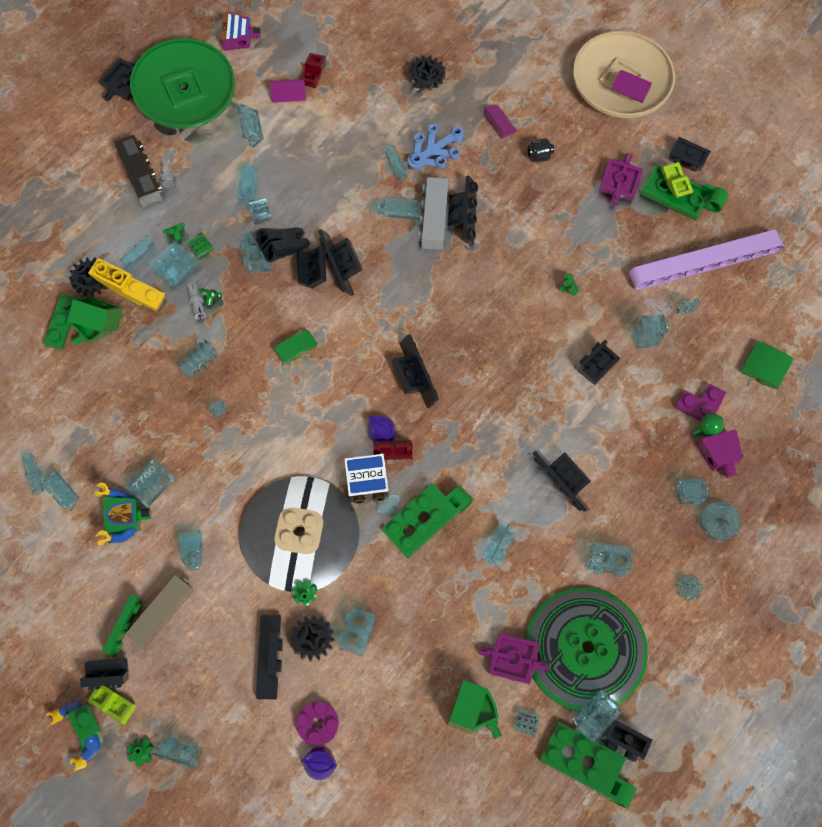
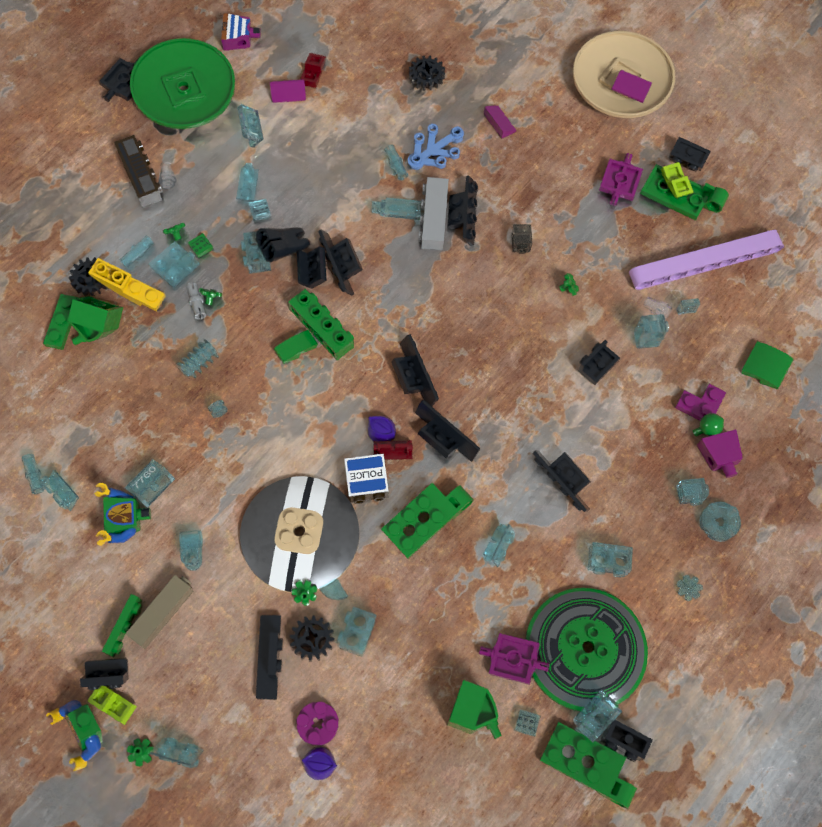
clear light blue tile [378,495,400,517] -> none
black head [527,138,554,162] -> none
none -> green brick [288,289,354,361]
none -> clear light blue tile [320,579,348,600]
none -> black bracket [415,400,480,462]
none -> clear smoke brick [511,224,532,254]

